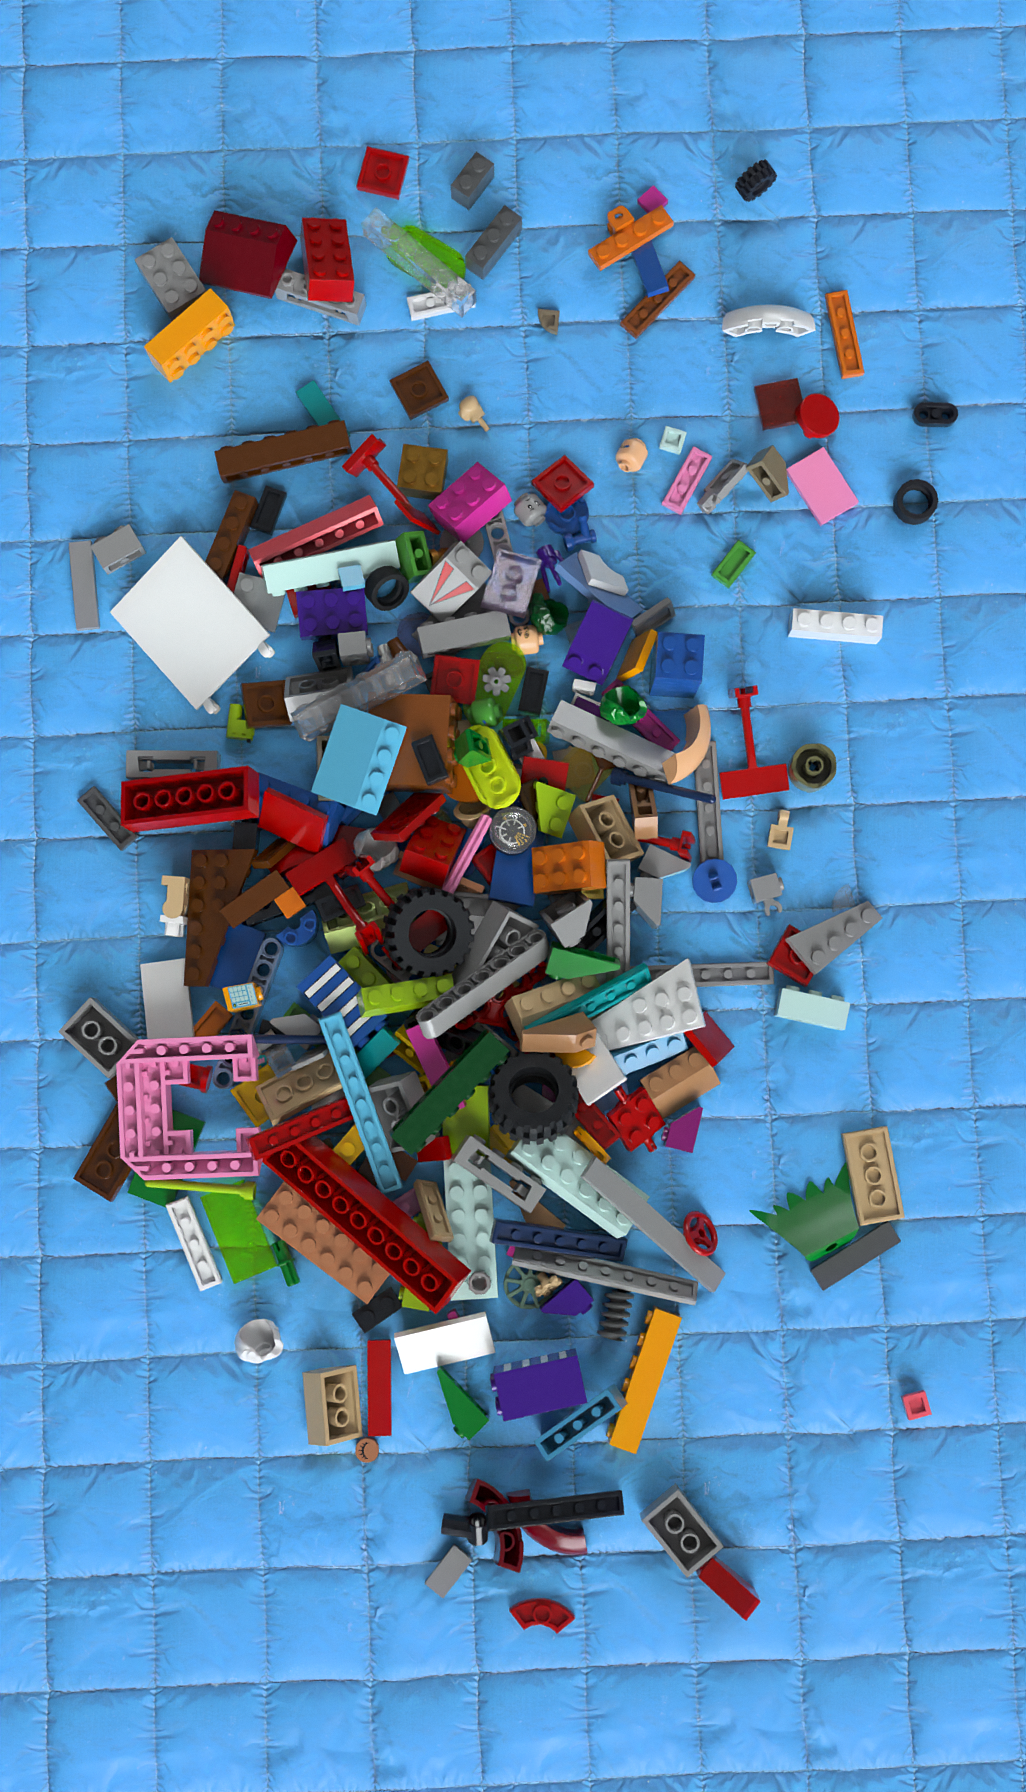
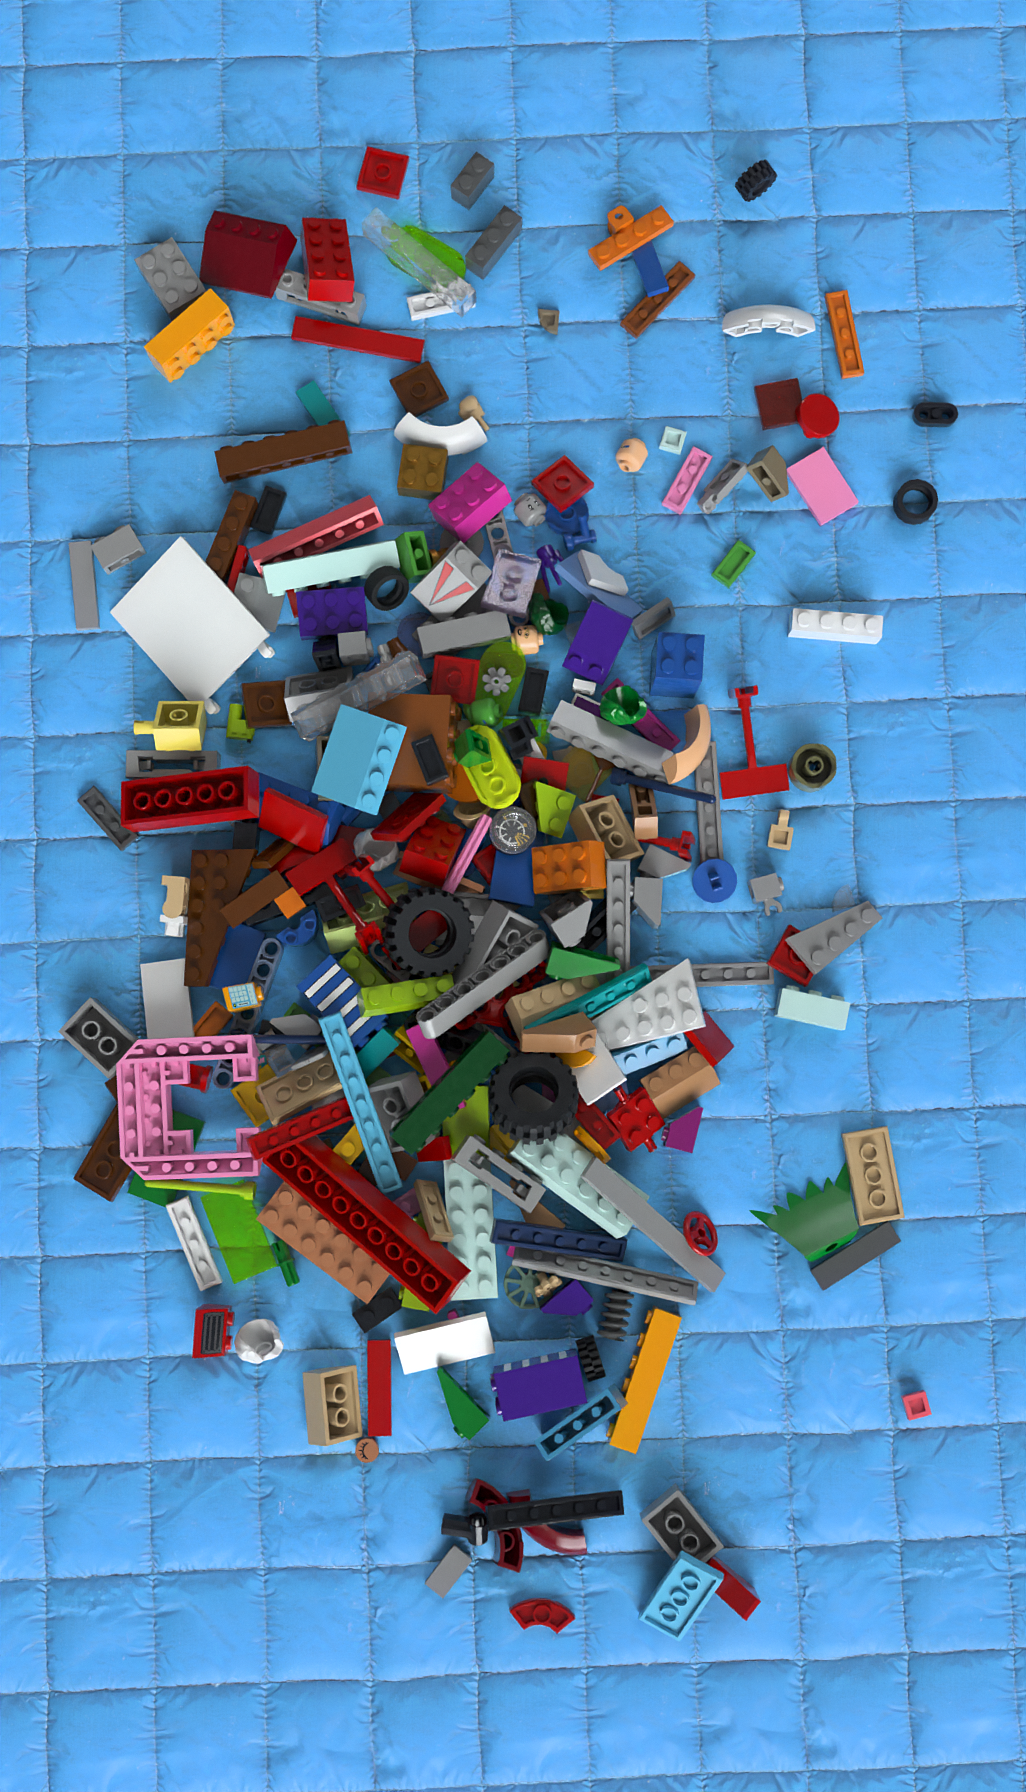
medium azure tile [338,564,365,592] -> none
red piece [342,434,441,535] -> none
light grey tile [468,1271,491,1295] -> none
light orange tile [616,629,658,682] -> none
dark pink tile [637,185,668,213] -> none
none -> light yellow brick [134,701,207,751]
none -> slope [192,1304,235,1358]
none -> red tile [291,316,425,364]
none -> white brick [394,412,487,456]
none -> black tyre [575,1335,606,1382]
none -> medium azure tile [638,1550,724,1642]

